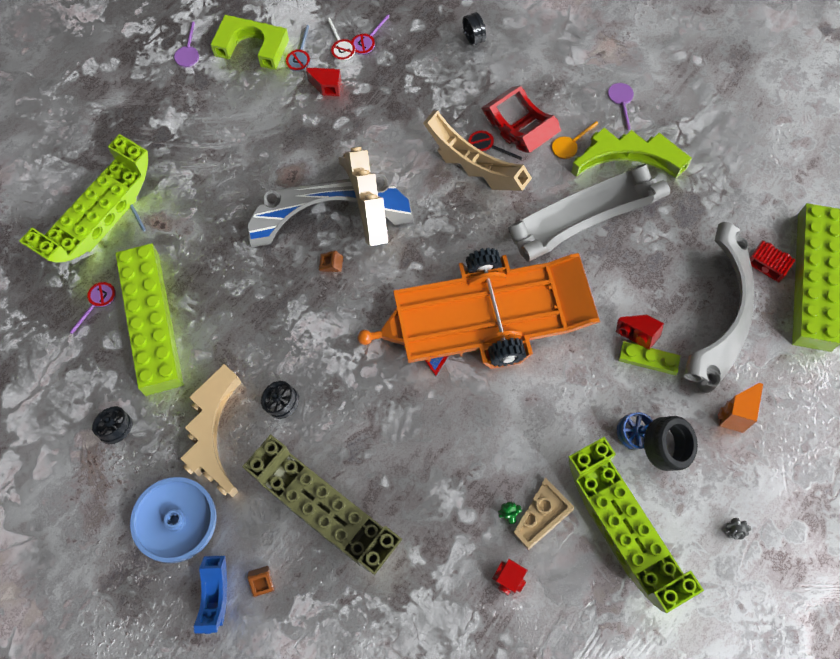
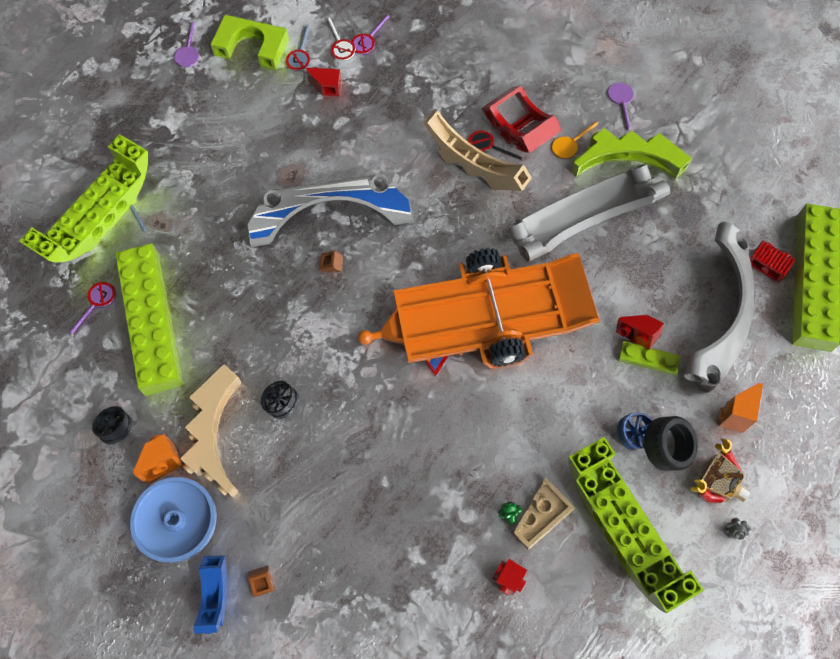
olive slope [242,434,402,575] -> none
arch [338,146,388,246] -> none
black wheel [462,12,486,46] -> none
none -> orange slope [133,434,184,485]
none -> torso [690,438,750,503]

